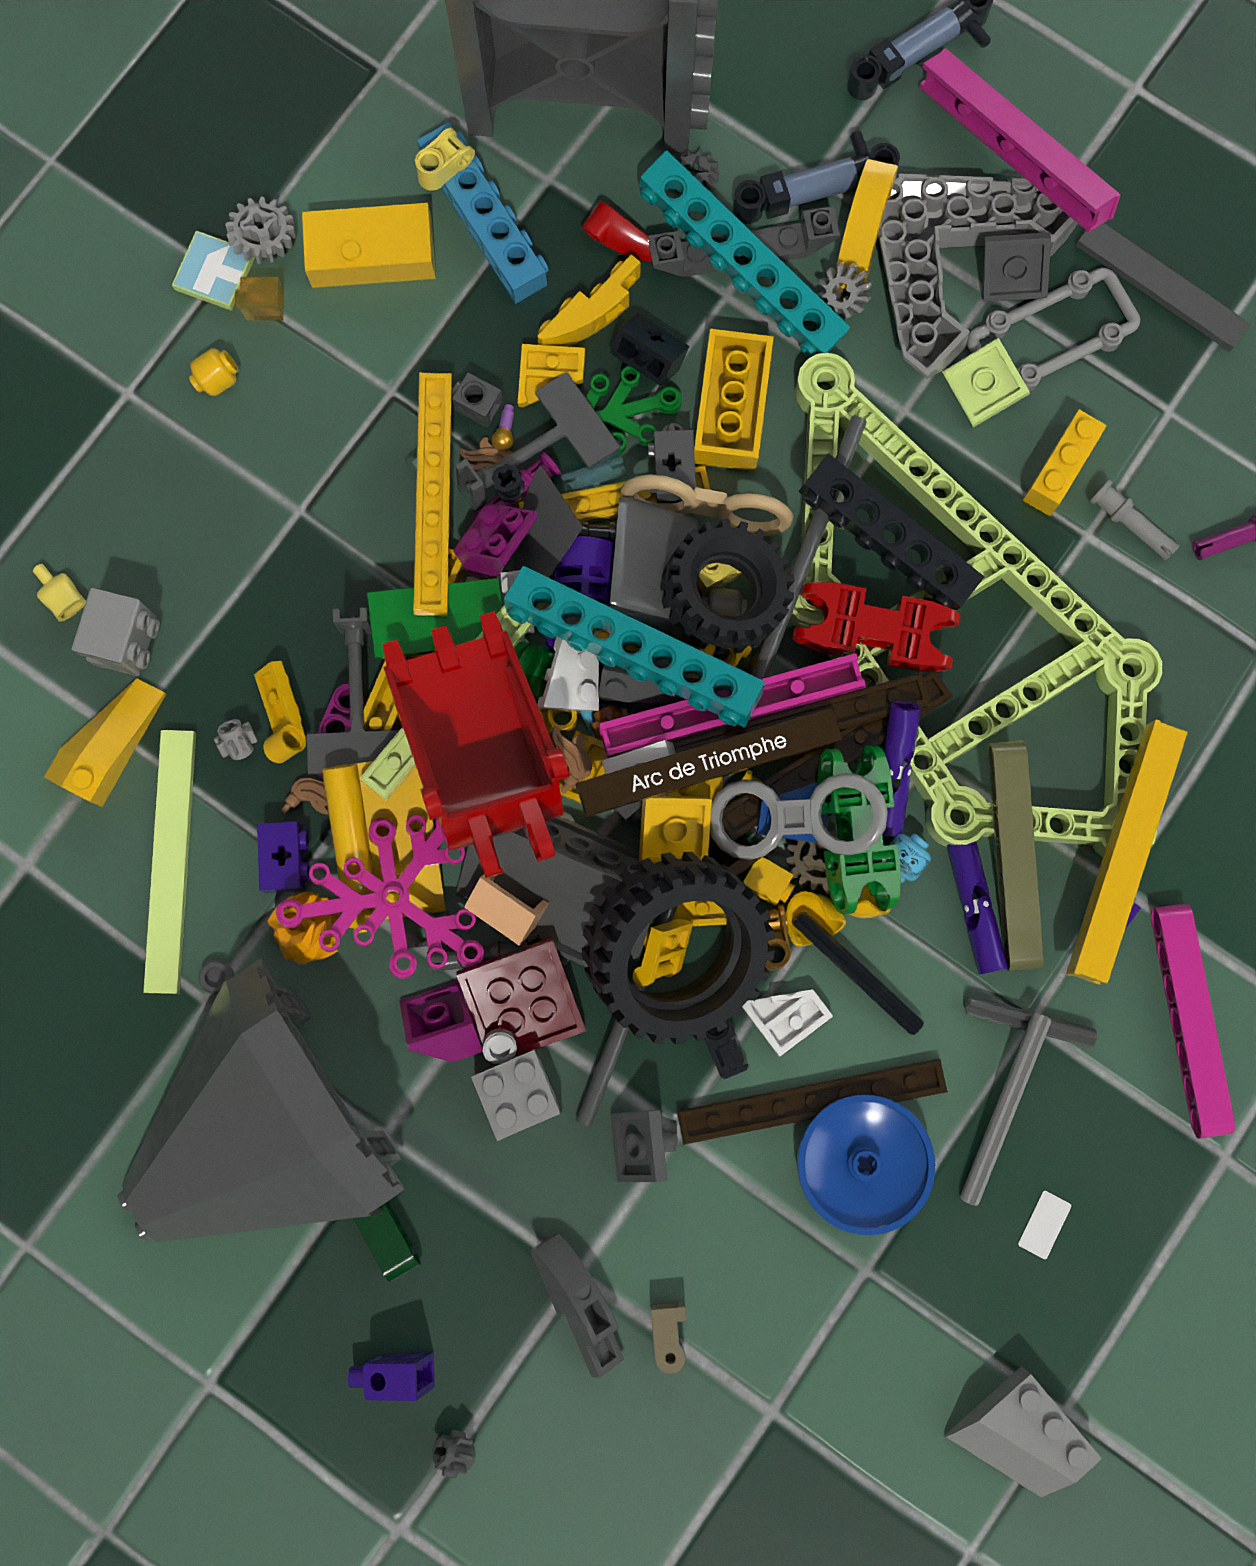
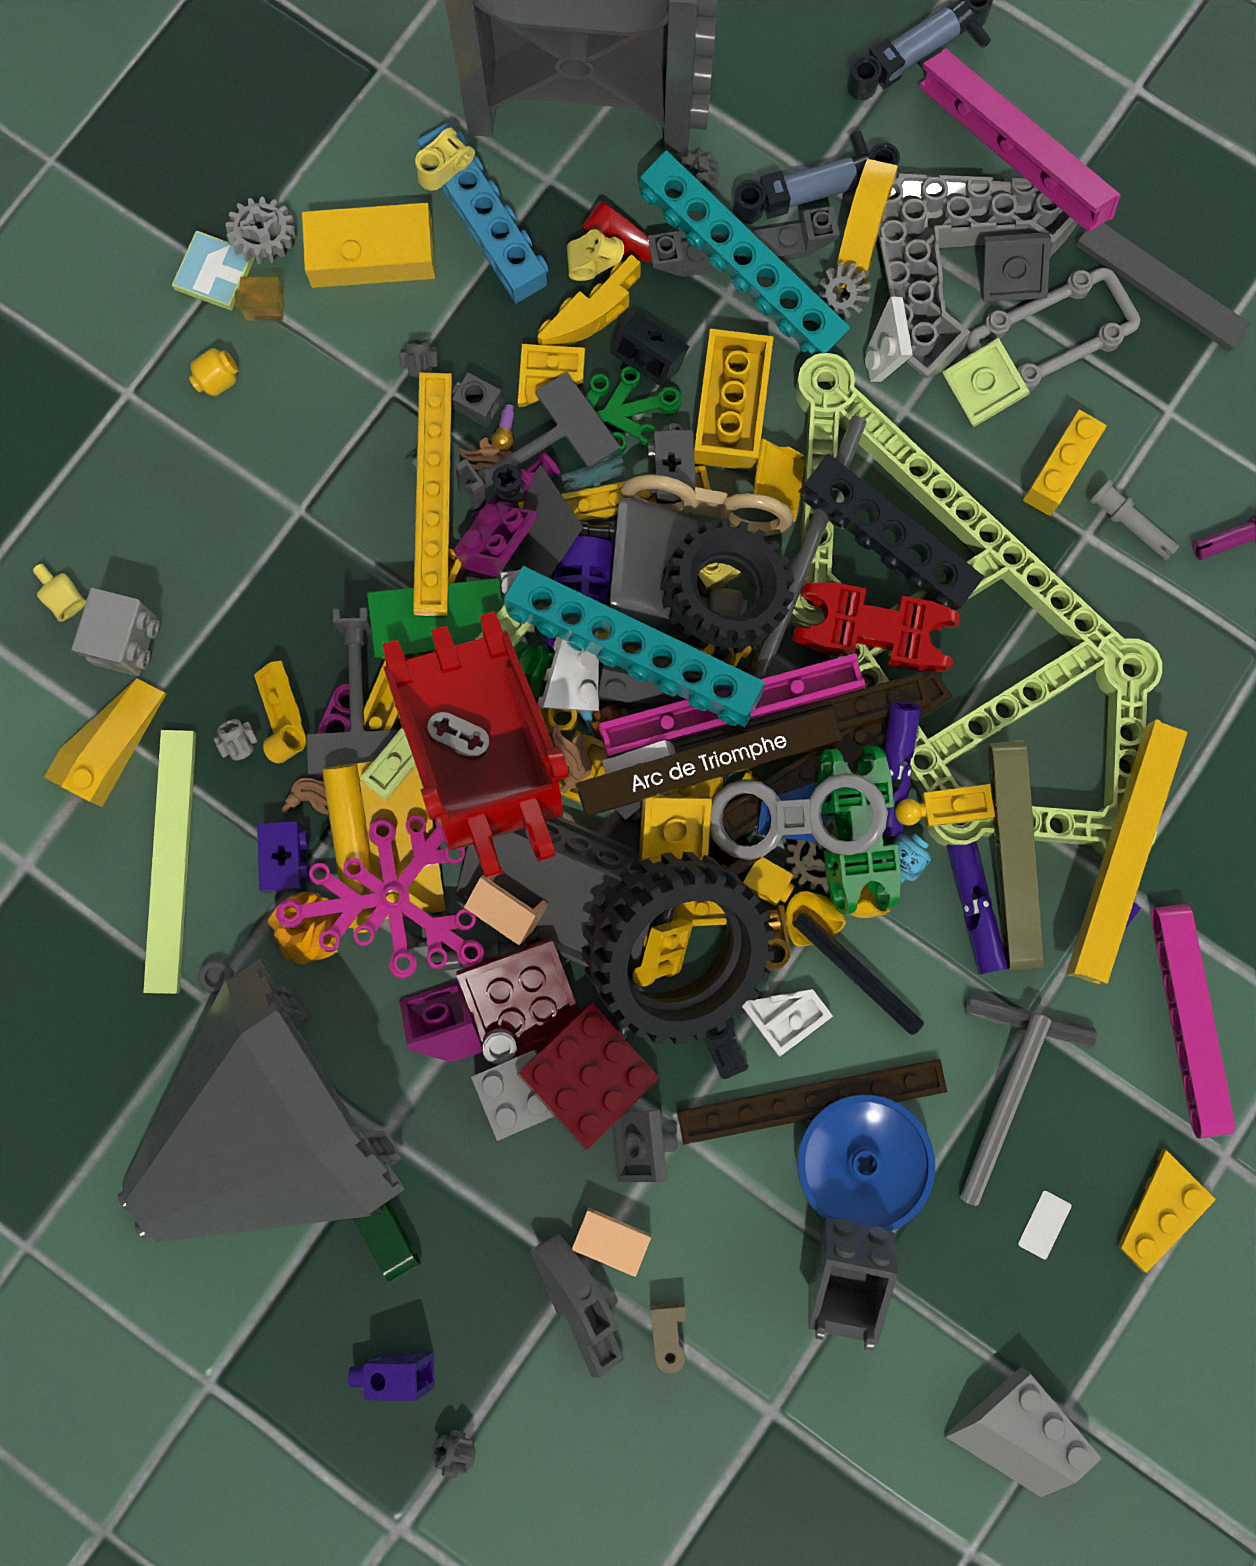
none -> dark grey gear [399,339,439,377]
none -> light grey beam [427,712,489,760]
none -> dark red plate [516,1003,659,1150]
none -> light yellow piece [566,229,624,281]
none -> light nougat panel [572,1207,651,1277]
none -> yellow piece [753,439,805,522]
none -> dark grey container [808,1218,898,1351]
none -> white wing [865,297,913,382]
none -> yellow plate [895,784,995,827]
none -> yellow wing [1118,1149,1216,1273]

